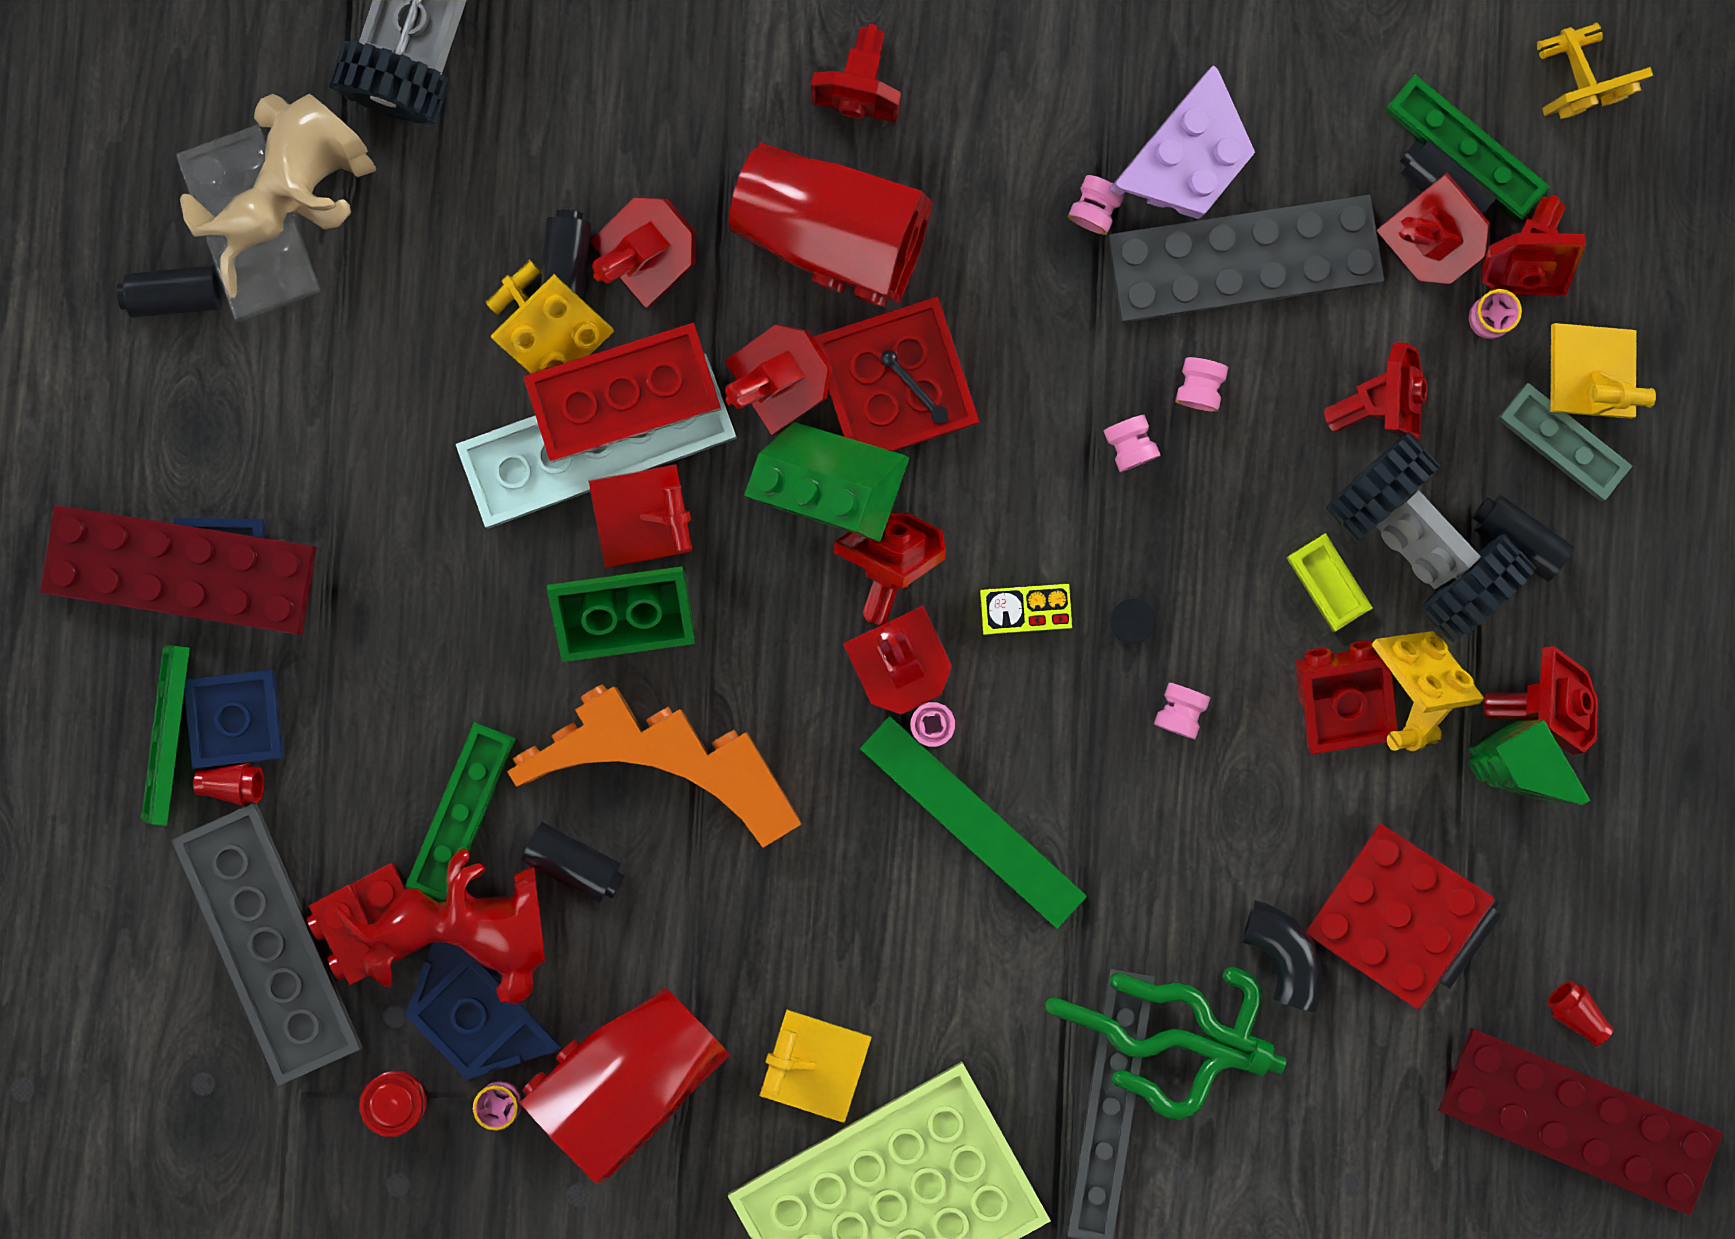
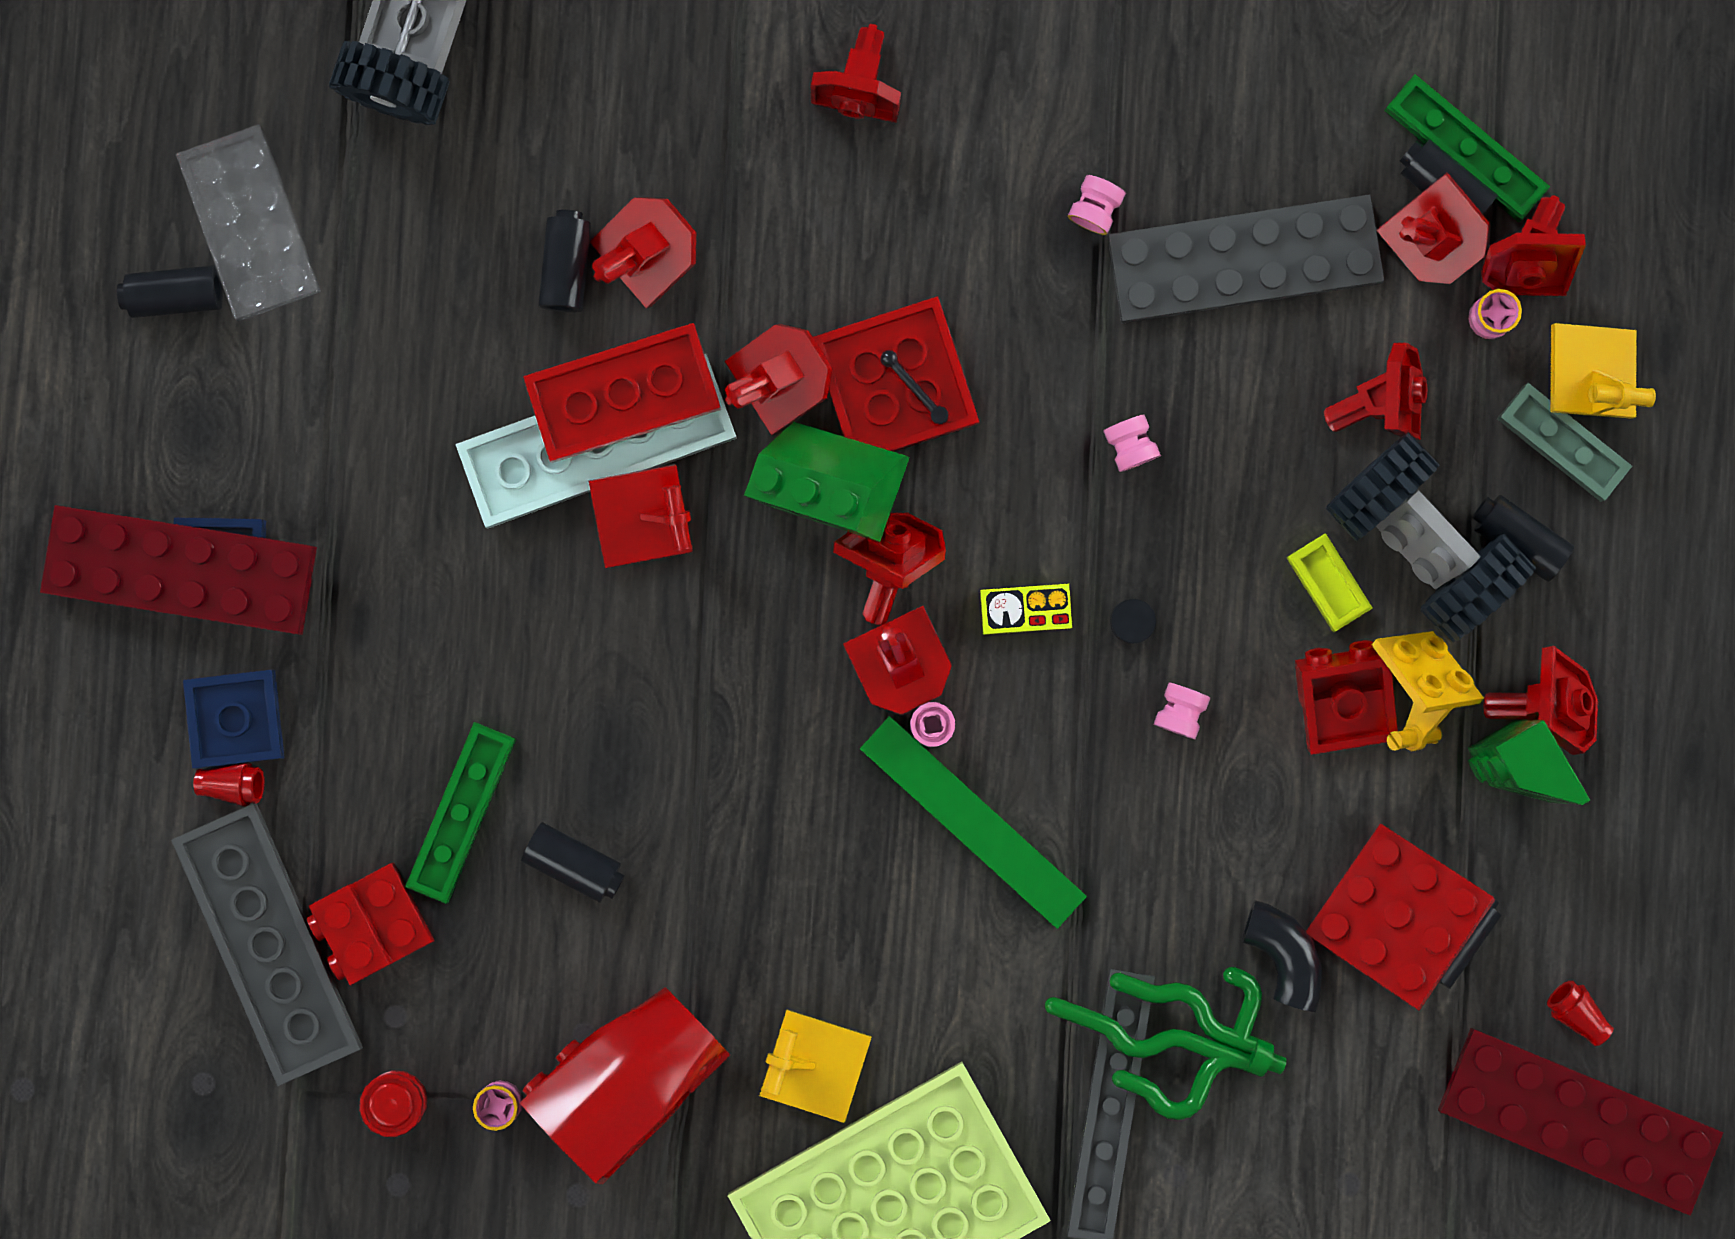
green tile [141,645,190,826] -> none
tan animal [180,94,376,299] -> none
red animal [334,849,545,1005] -> none
dark blue wing [405,942,562,1080] -> none
yellow plate [485,259,614,374] -> none
orange arch [507,684,802,848] -> none
green slope [547,566,695,662] -> none
red animal [729,142,933,308] -> none
lavender wing [1109,66,1255,219] -> none
bright pink wheel [1175,357,1228,412] -> none
yellow plate [1537,23,1653,119] -> none

